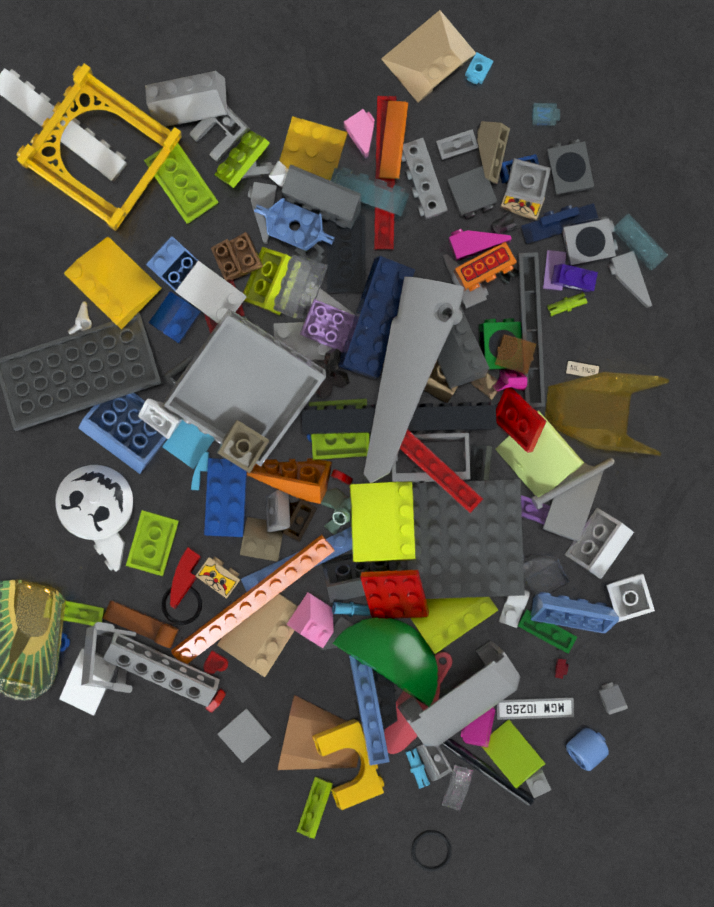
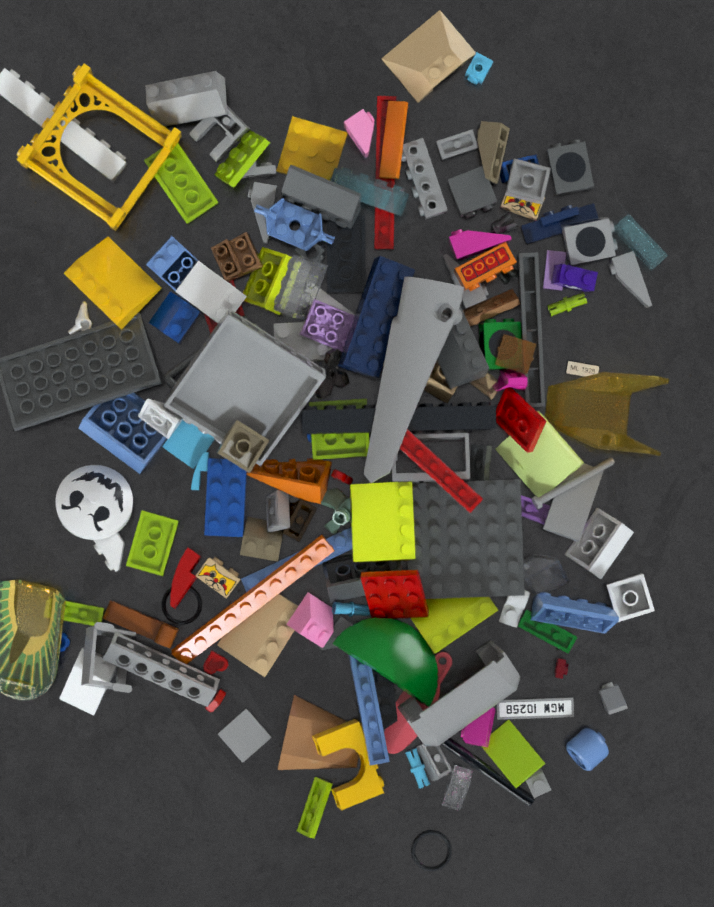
white slope [269,161,288,188] -> none
clear light blue brick [532,103,560,125] -> none
none -> medium nougat plate [463,289,520,326]

